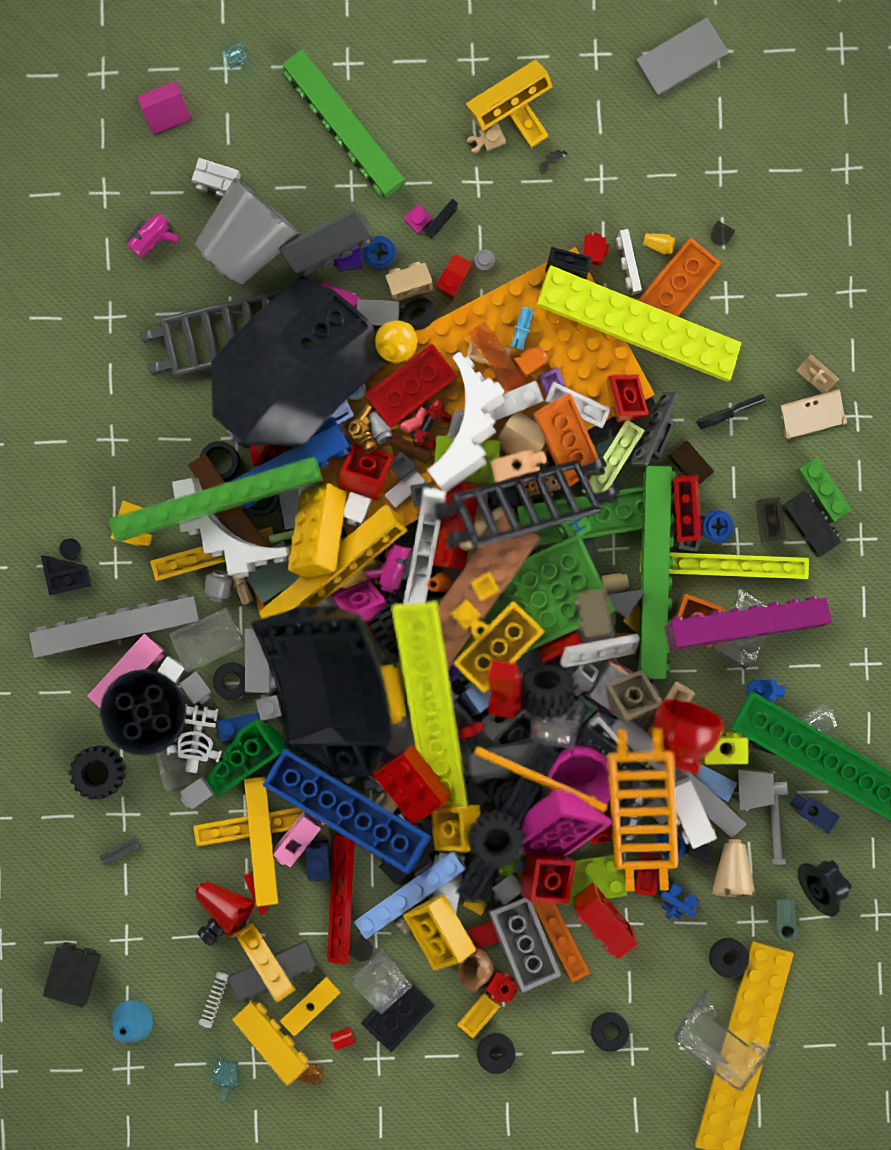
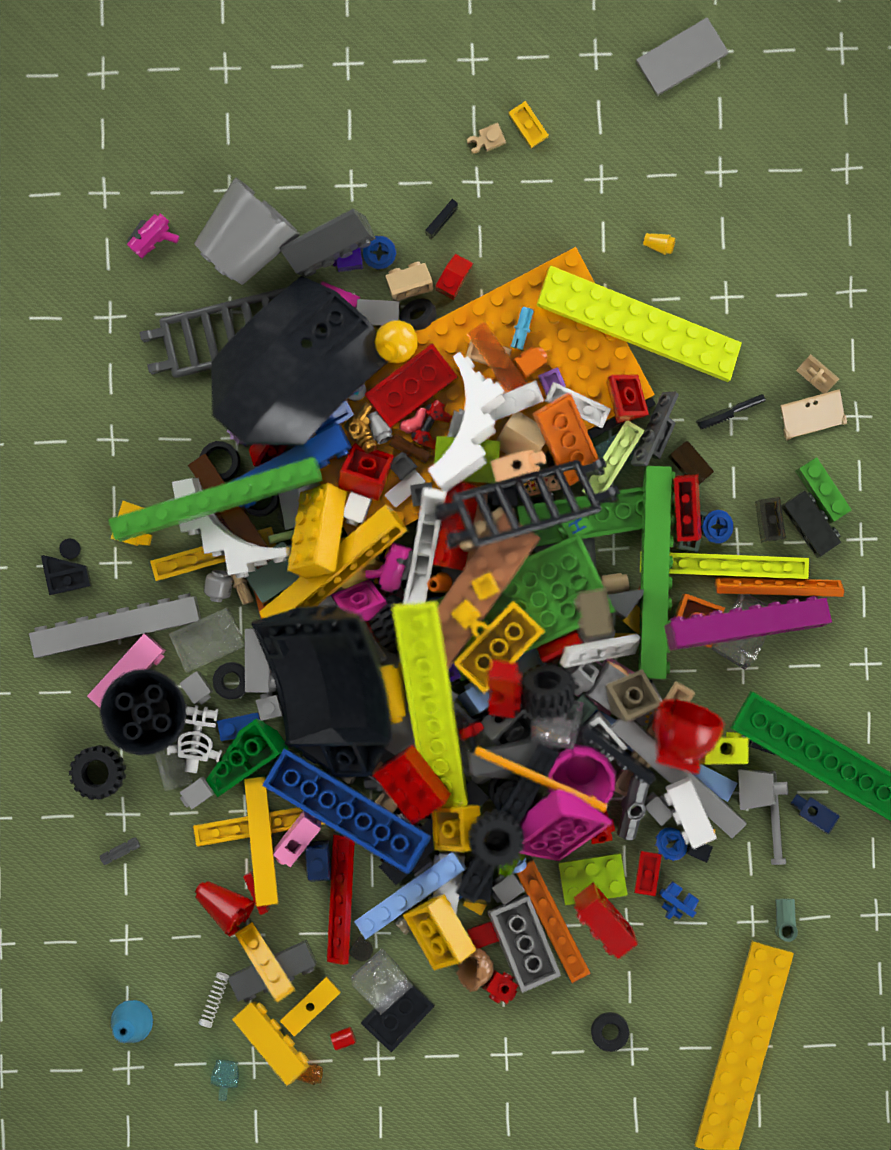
pearl dark grey brick [42,942,101,1008] -> none
dark pink slope [137,81,192,135] -> none
white brick [158,656,187,684] -> none
white brick [191,158,241,198] -> none
black wheel [197,917,225,946] -> none
clear light blue tile [222,42,249,69] -> none
bright green brick [282,49,405,199] -> none
dark pink plate [403,204,433,234] -> none
yellow tile [457,992,501,1039] -> none
yellow brick [465,59,553,131] -> none
light grey plate [474,249,495,271] -> none
black tyre [477,1033,515,1074] -> none
red brick [520,853,575,903] -> none
clear smoke piece [539,150,567,174] -> none
black slope [545,247,592,279] -> none
red brick [582,233,609,266] -> none
light orange bar [608,729,678,891] -> none
white plate [616,229,642,295] -> none
orange tile [638,237,722,317] -> none
clear windscreen [674,988,777,1090] -> none
black tyre [709,938,749,978] -> none
clear smoke tile [710,220,736,246] -> none
tan cone [712,839,755,898] -> none
blue hips [746,680,785,701] -> none
black piece [798,860,852,917] -> none
clear slope [799,703,838,733] -> none
none -> orange tile [715,577,844,597]

